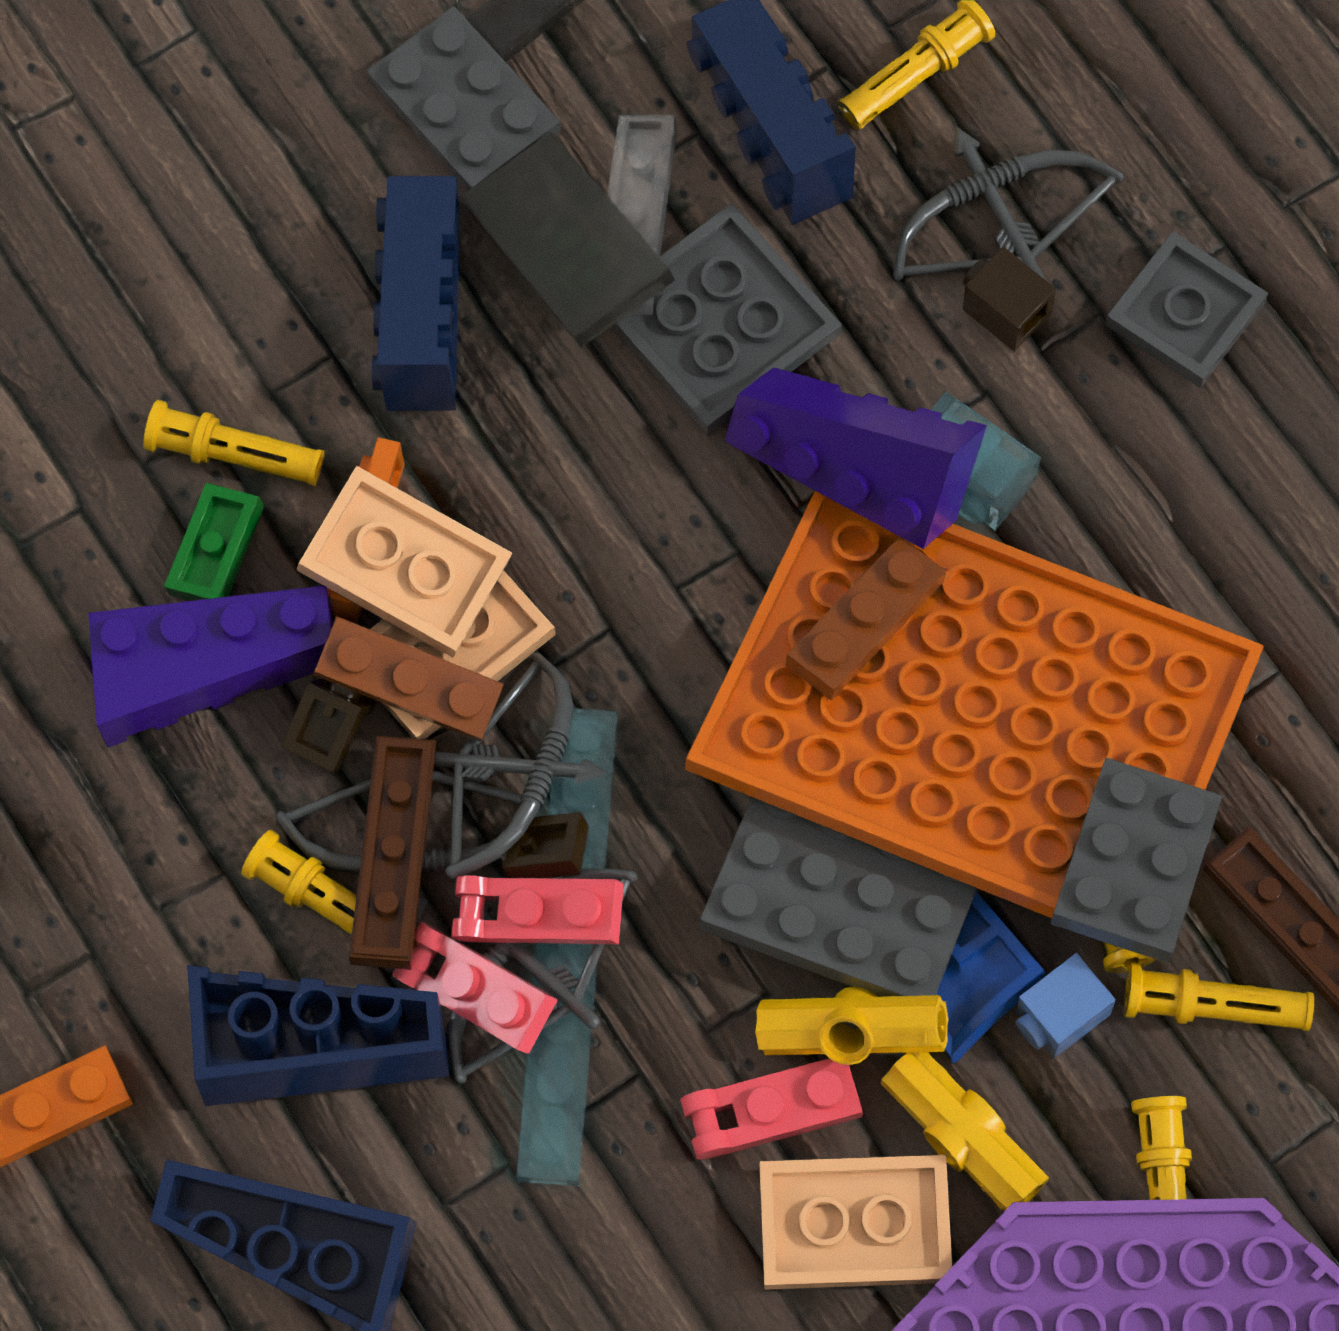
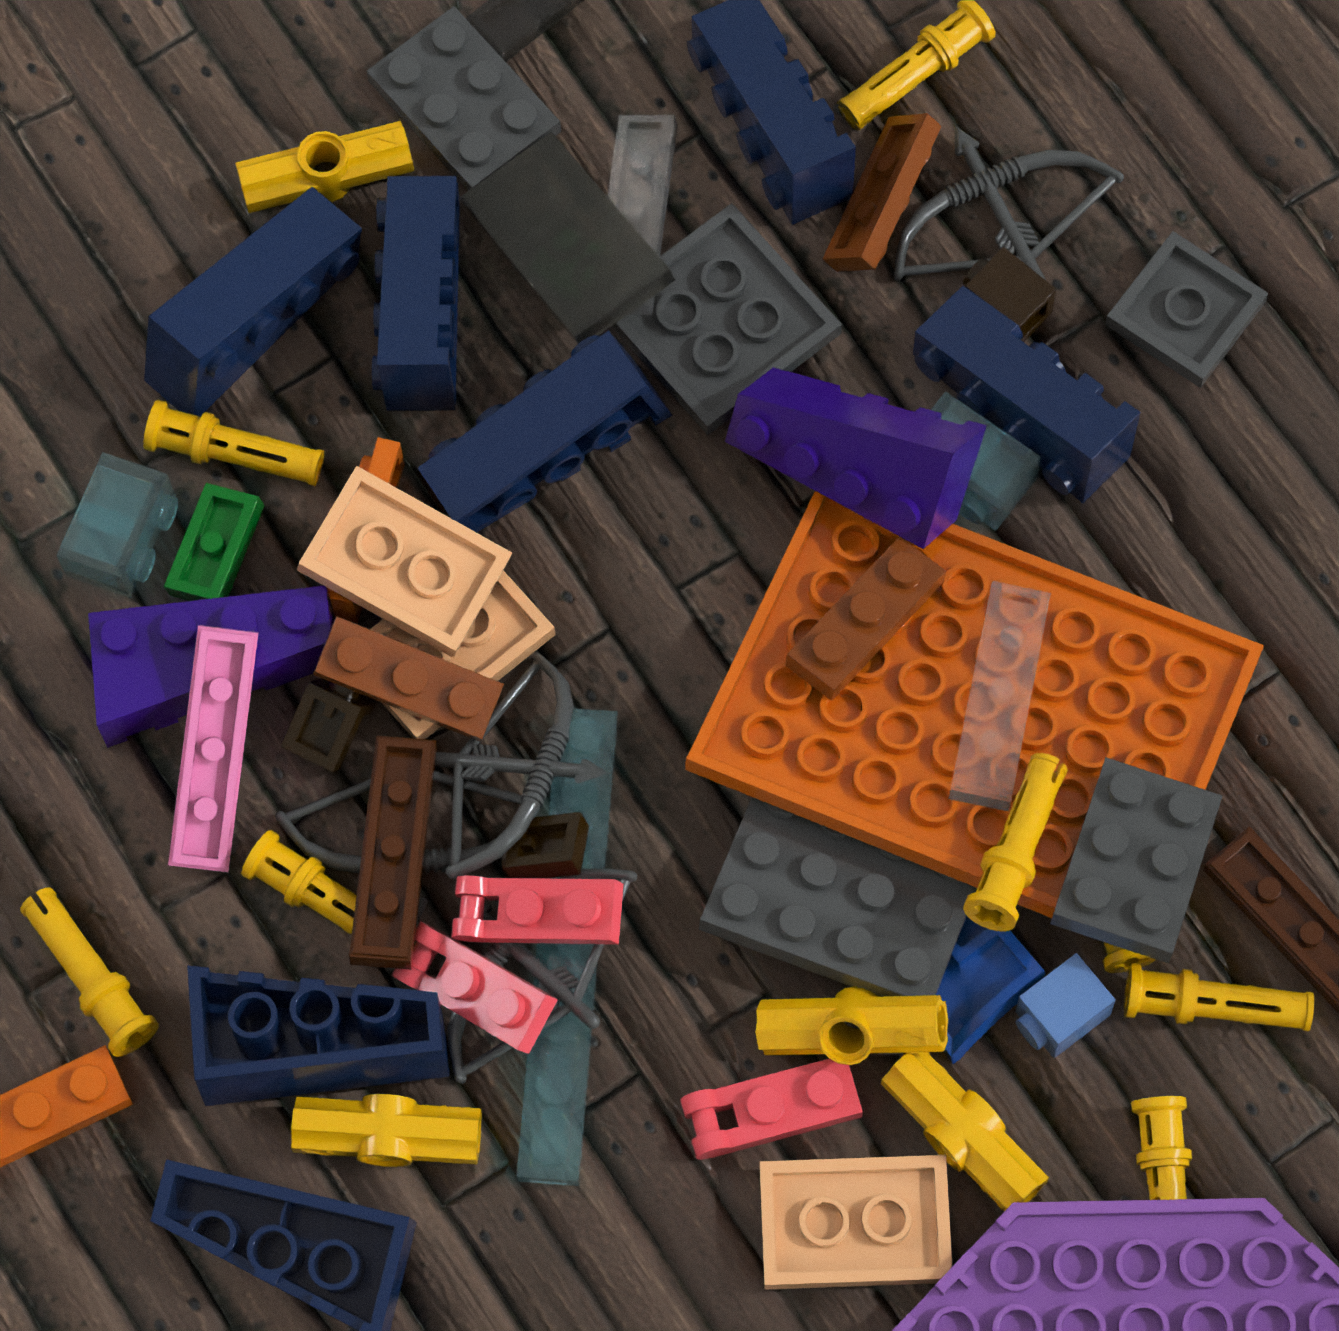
none -> yellow pin [20,887,159,1057]
none -> clear light blue brick [57,452,178,598]
none -> dark blue wedge [144,187,362,416]
none -> bright pink tile [168,625,258,872]
none -> yellow piece [235,121,414,213]
none -> yellow piece [291,1094,482,1167]
none -> dark blue wedge [418,330,673,533]
none -> dark orange plate [822,113,942,272]
none -> dark blue wedge [913,286,1141,503]
none -> clear tile [948,581,1051,811]
none -> yellow pin [963,753,1068,932]

